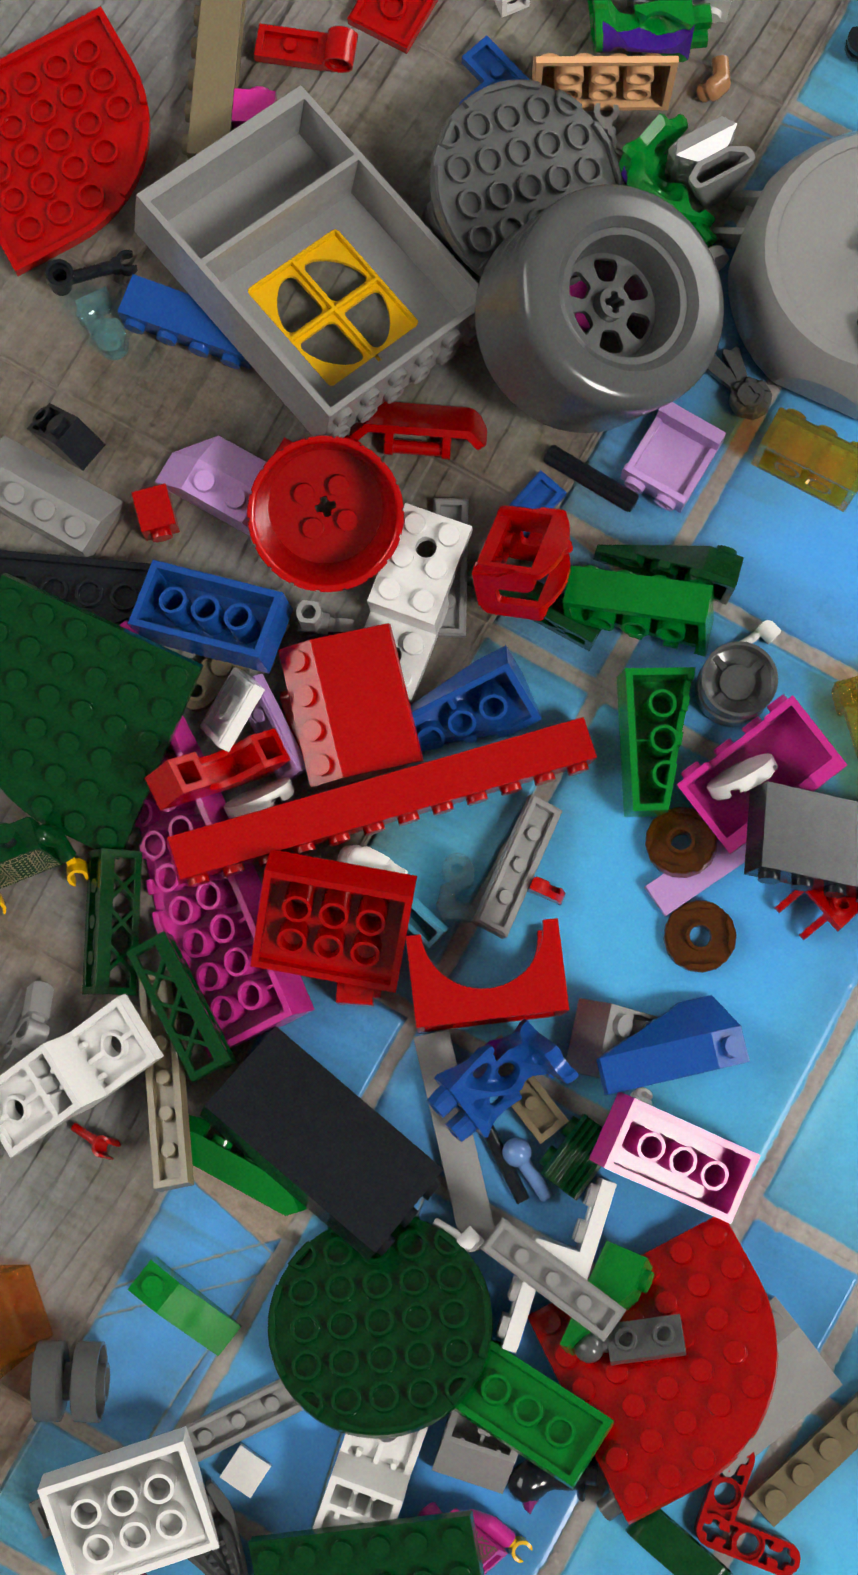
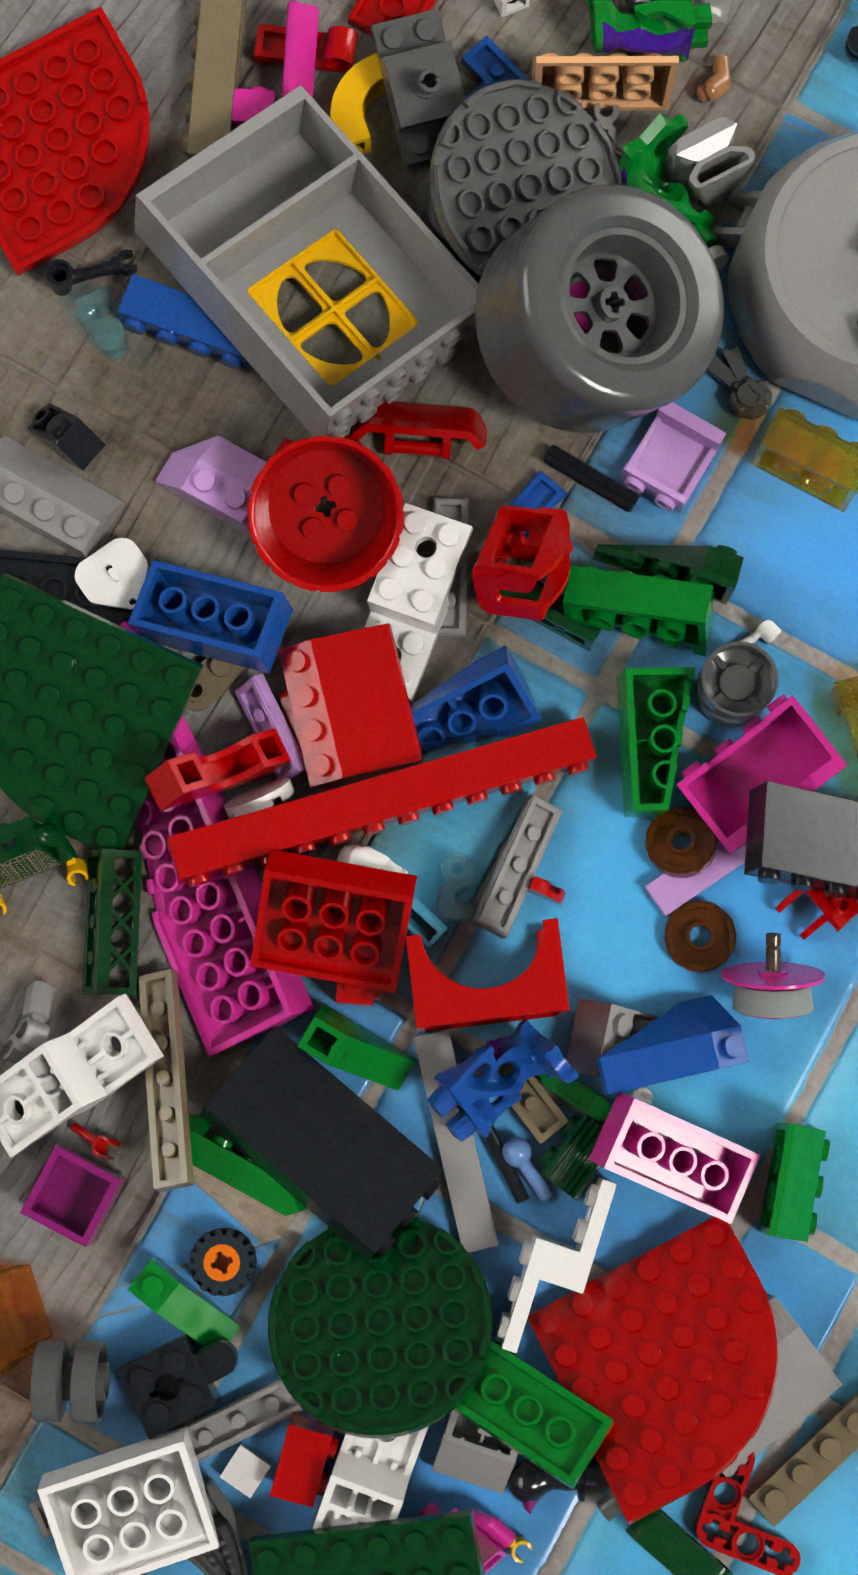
dark green fence [126,931,238,1082] -> none
red brick [131,483,180,543] -> none
white tile [200,667,265,752] -> none
light grey bar [296,600,355,637] -> none
white hand [433,1218,484,1252] -> none
light grey tile [480,1217,626,1341] -> none
green slope [560,1240,654,1355] -> none
dark grey plate [574,1314,687,1365] -> none
white tile [707,753,778,800] -> none
none -> magenta piece [20,1145,127,1247]
none -> white piece [75,538,149,610]
none -> black brick [116,1333,238,1440]
none -> black wheel [189,1228,257,1296]
none -> red brick [270,1412,339,1508]
none -> dark pink slope [282,1,319,98]
none -> green slope [297,1004,416,1091]
none -> yellow arch [330,53,386,154]
none -> dark grey brick [370,8,465,166]
none -> green piece [537,1074,612,1121]
none -> piece [721,933,825,1019]
none -> green slope [758,1122,830,1242]

